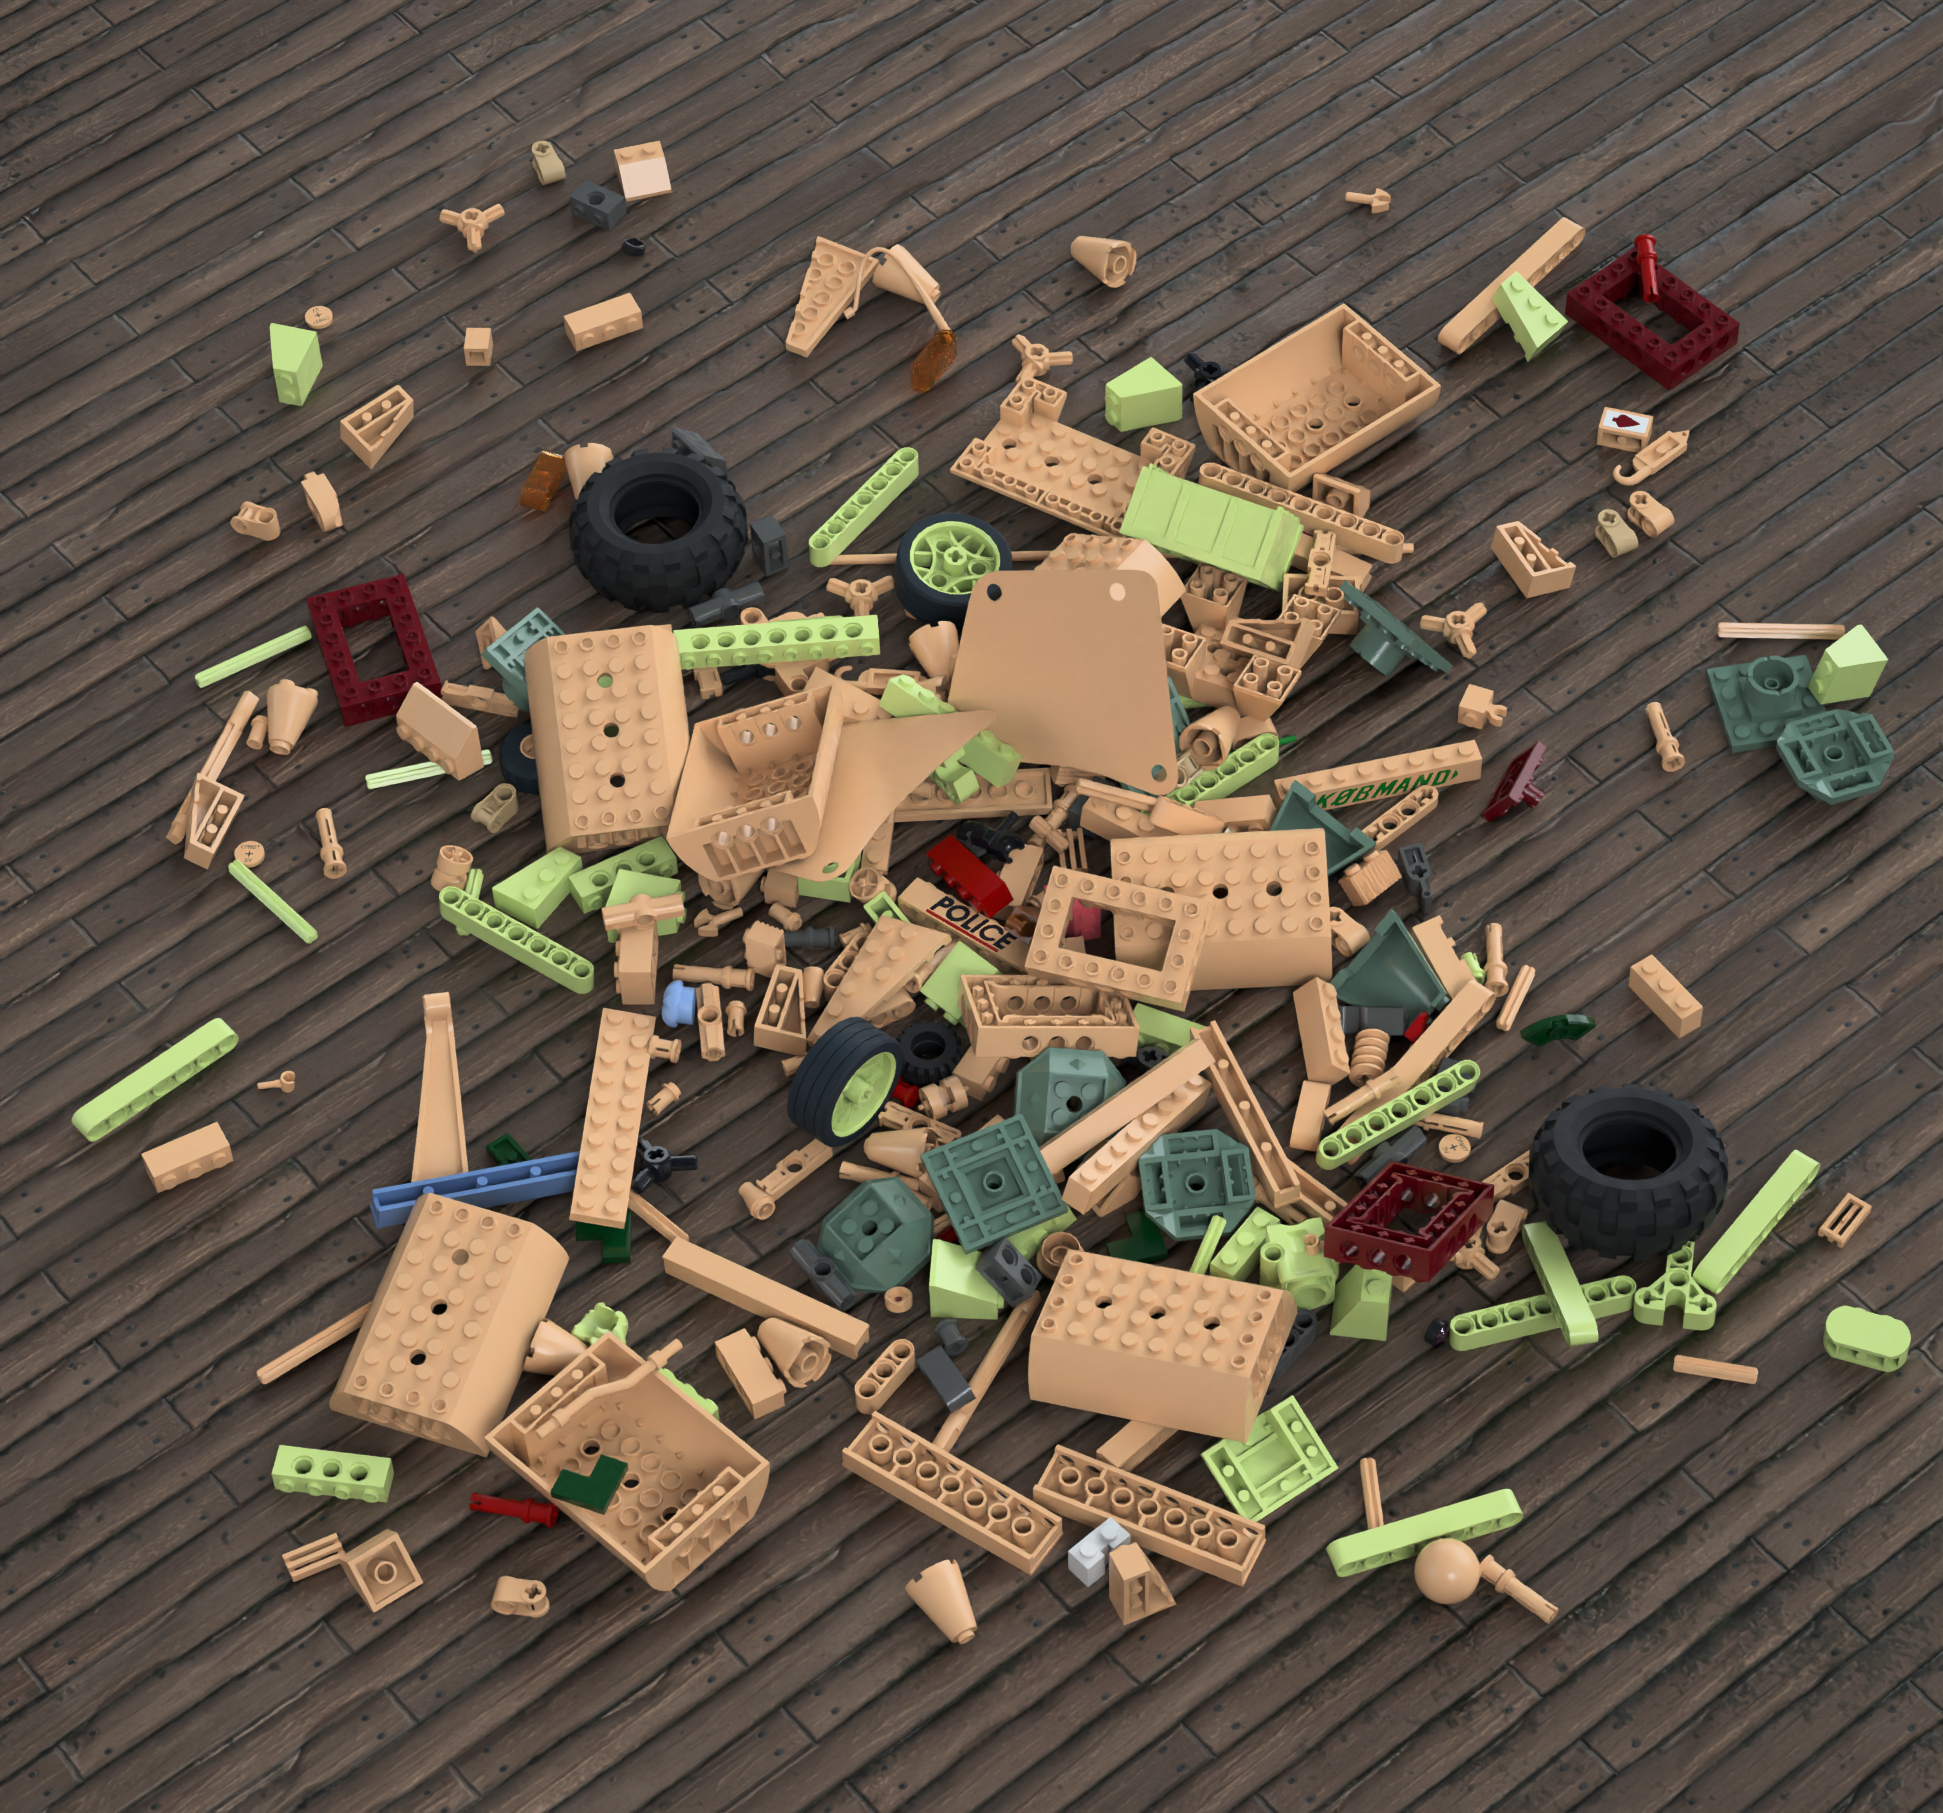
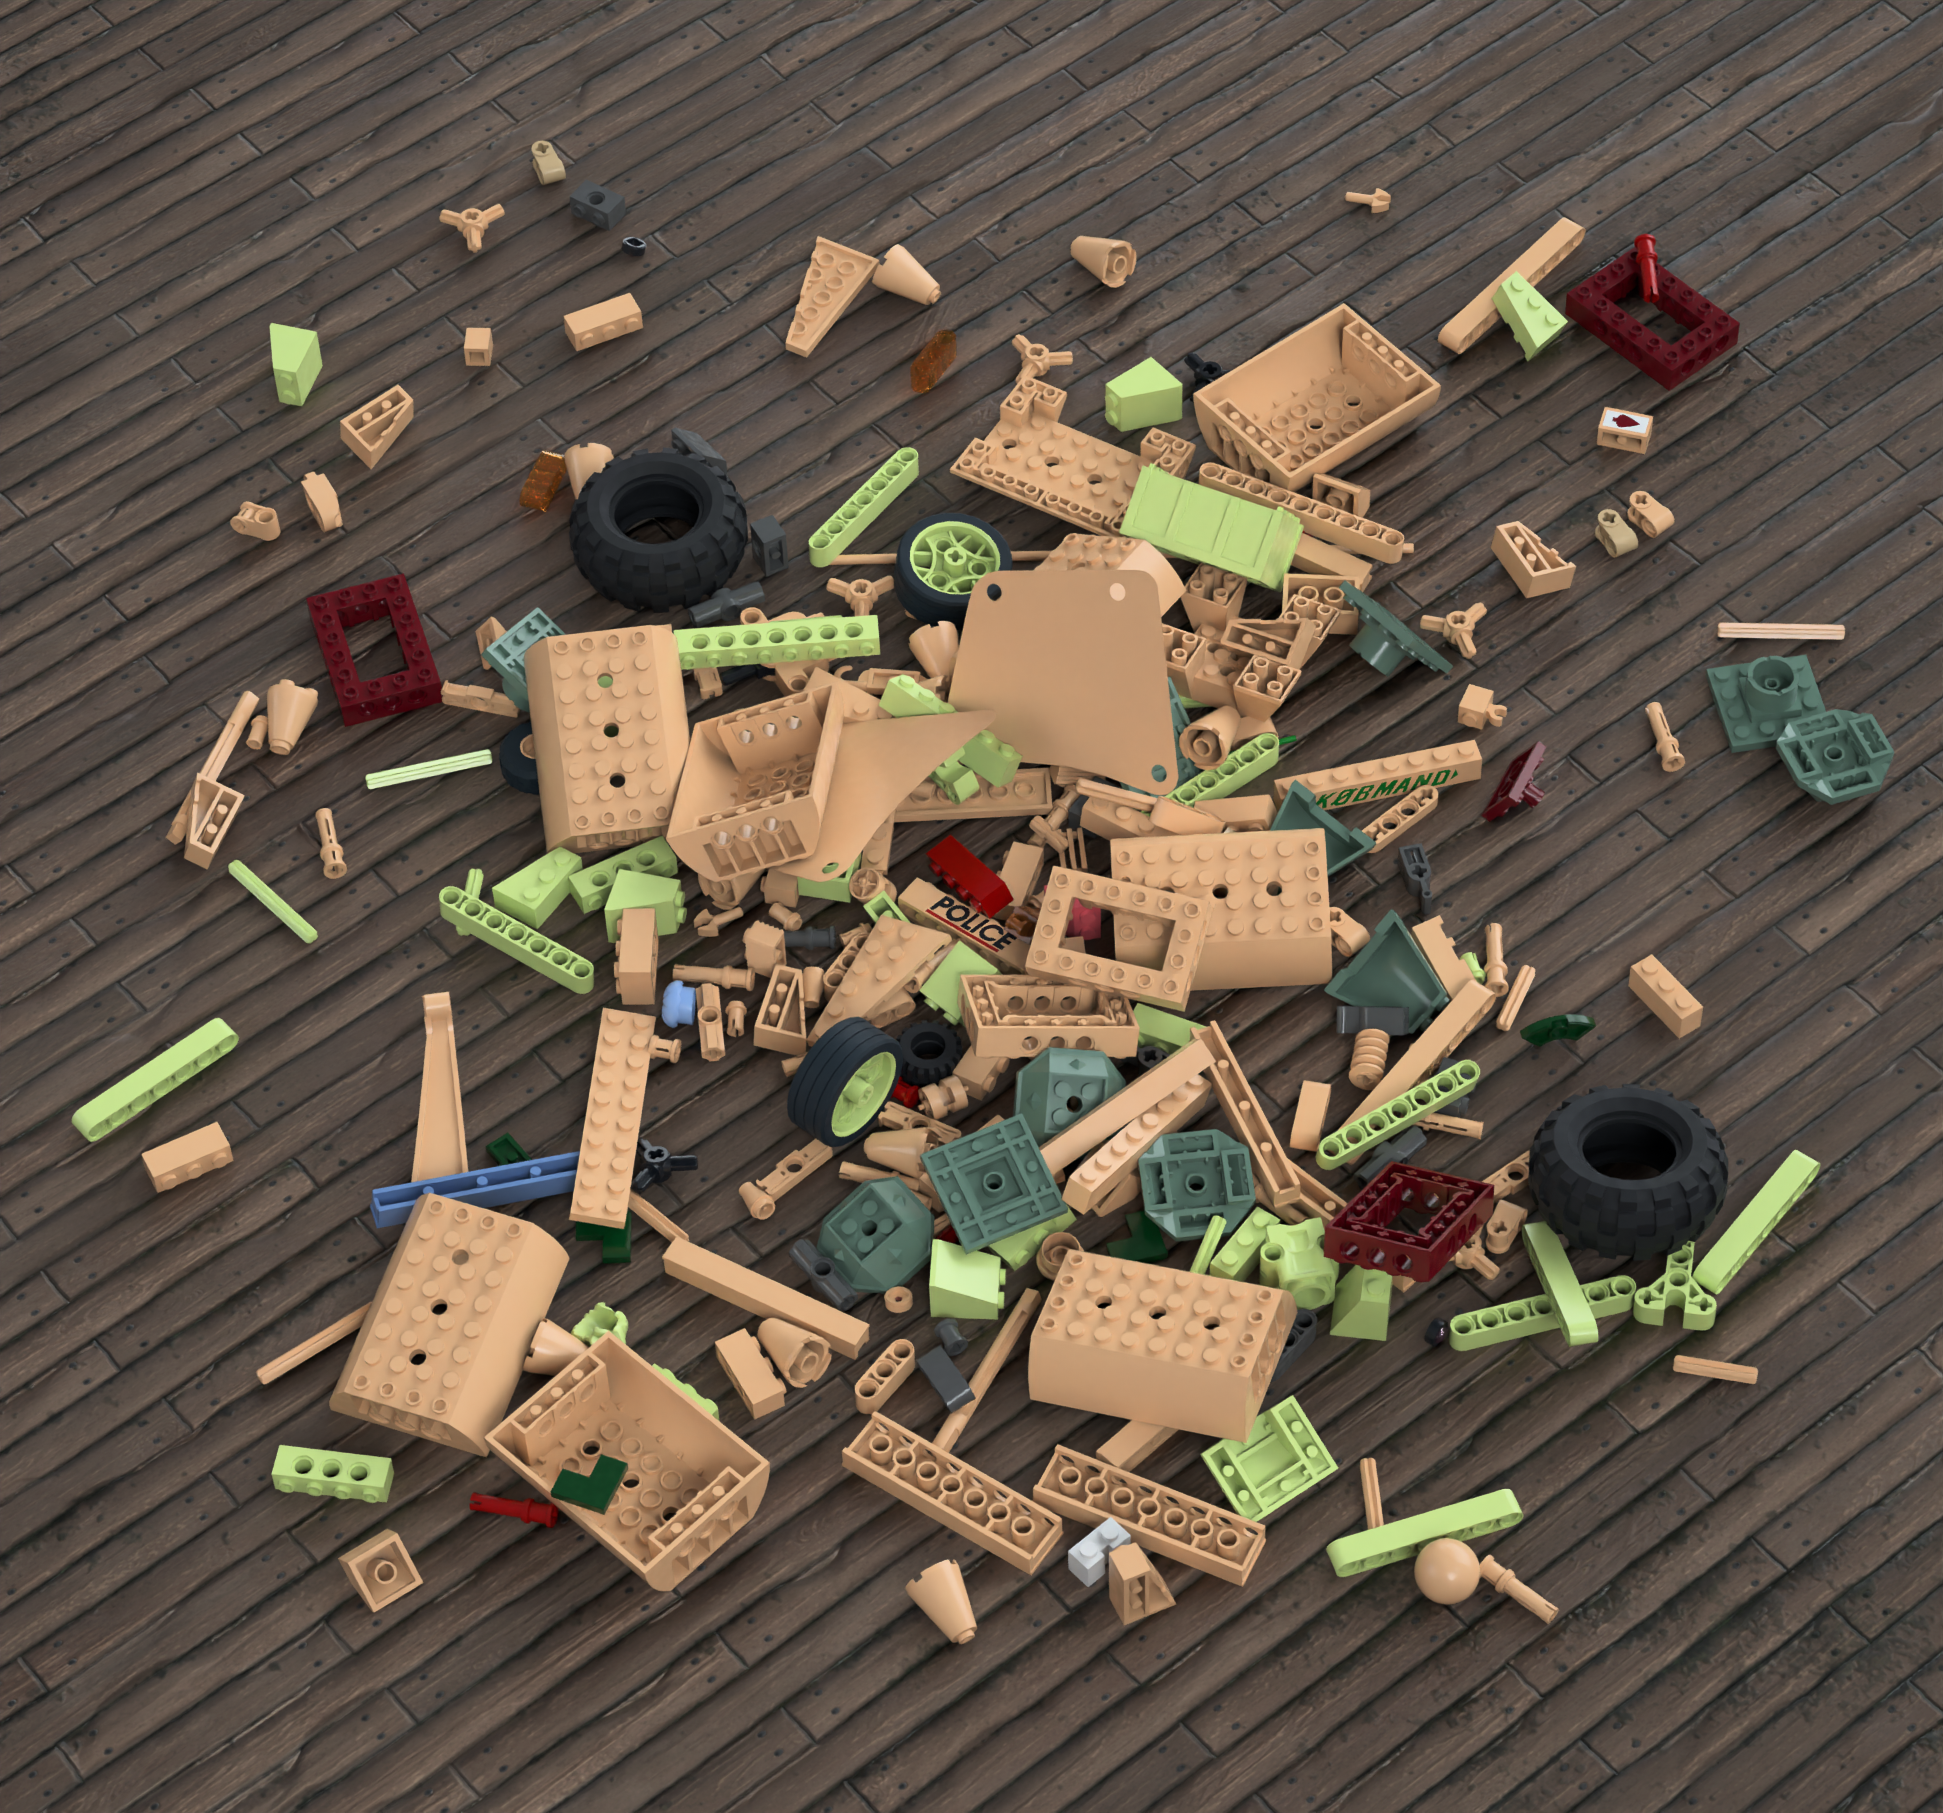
yellowish green axle [195,625,311,688] -> none
light nougat piece [234,841,265,868] -> none
light nougat hand [257,1071,295,1093] -> none
light nougat tile [282,1533,346,1582] -> none
light nougat piece [305,306,333,329] -> none
light nougat slope [396,682,484,781] -> none
light nougat wheel [431,845,473,892] -> none
tan piece [471,783,519,833] -> none
light nougat piece [491,1576,550,1618] -> none
light nougat bar [534,1339,683,1440] -> none
light nougat piece [601,893,685,931] -> none
light nougat slope [614,141,672,202] -> none
light nougat pin [646,1082,681,1116] -> none
light nougat piece [843,247,957,344] -> none
black piece [957,811,1025,864] -> none
dark grey brick [975,1237,1042,1307] -> none
tan piece [1155,748,1204,791] -> none
light nougat brick [1293,977,1350,1086] -> none
light nougat piece [1304,530,1336,597] -> none
light nougat hand [1304,1234,1324,1256] -> none
light nougat pin [1323,1067,1402,1125] -> none
light nougat brick [1339,849,1402,906] -> none
red slope [1404,1011,1429,1043] -> none
light nougat piece [1439,1134,1471,1163] -> none
light nougat plate [1613,430,1689,486] -> none
yellowish green slope [1807,625,1888,705] -> none
light nougat tile [1818,1193,1872,1248] -> none
yellowish green brick [1823,1306,1911,1372] -> none

